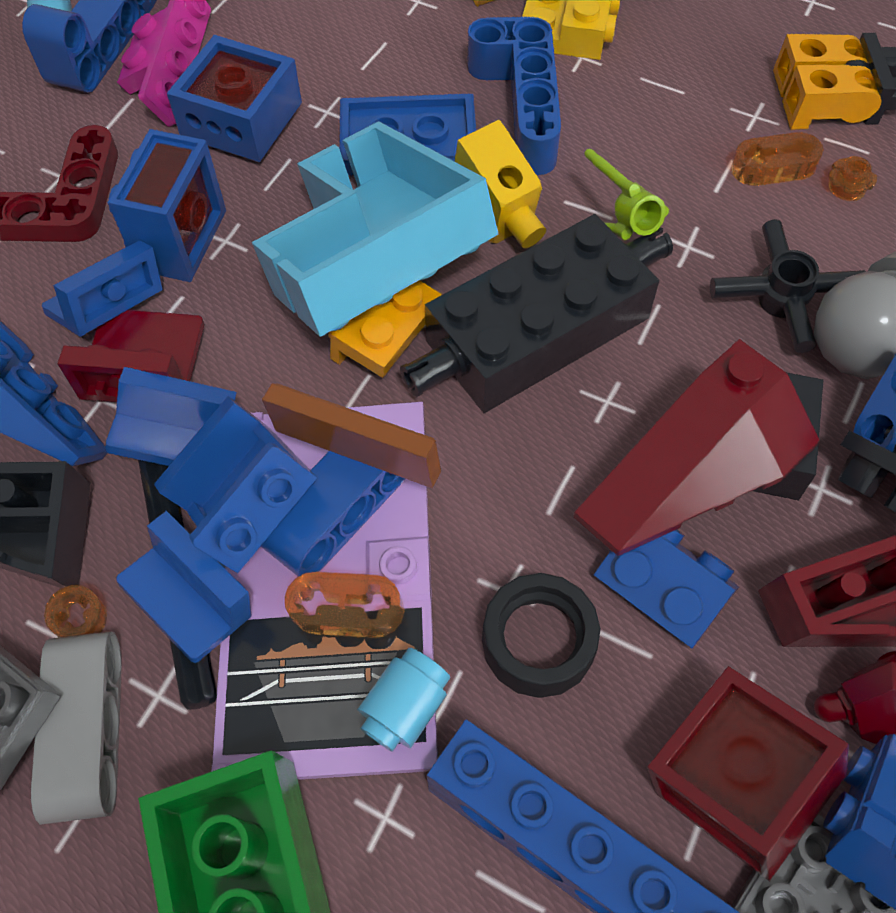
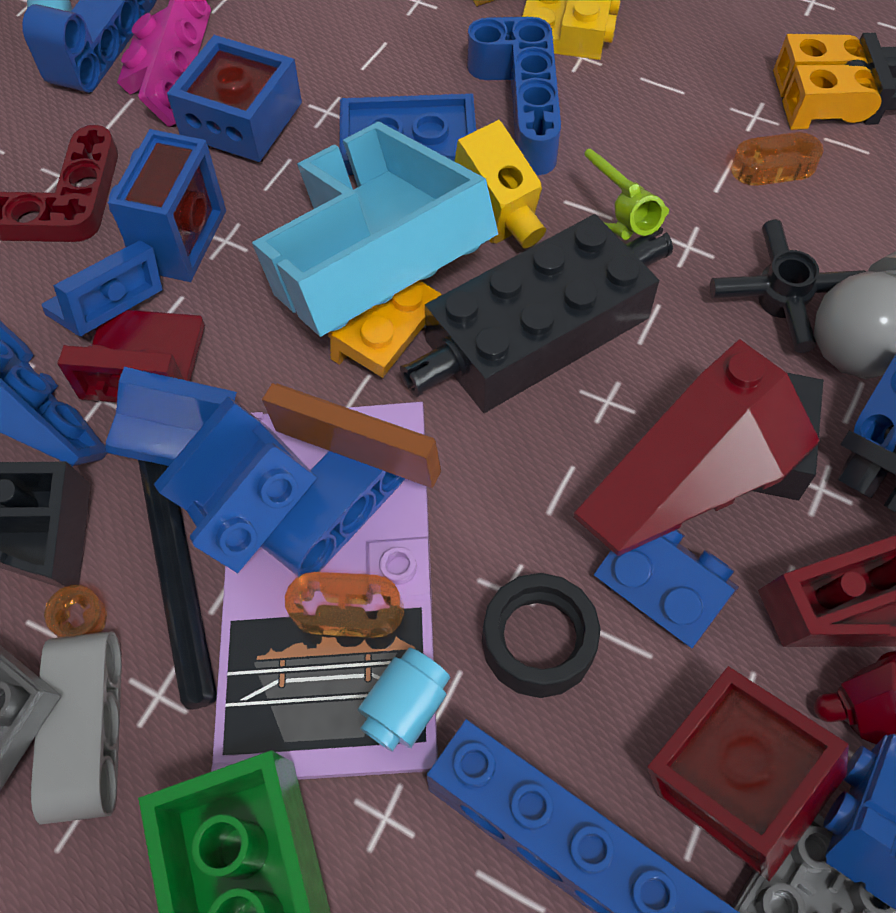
blue panel [116,511,252,663] -> none
clear orange plate [829,156,877,201] -> none

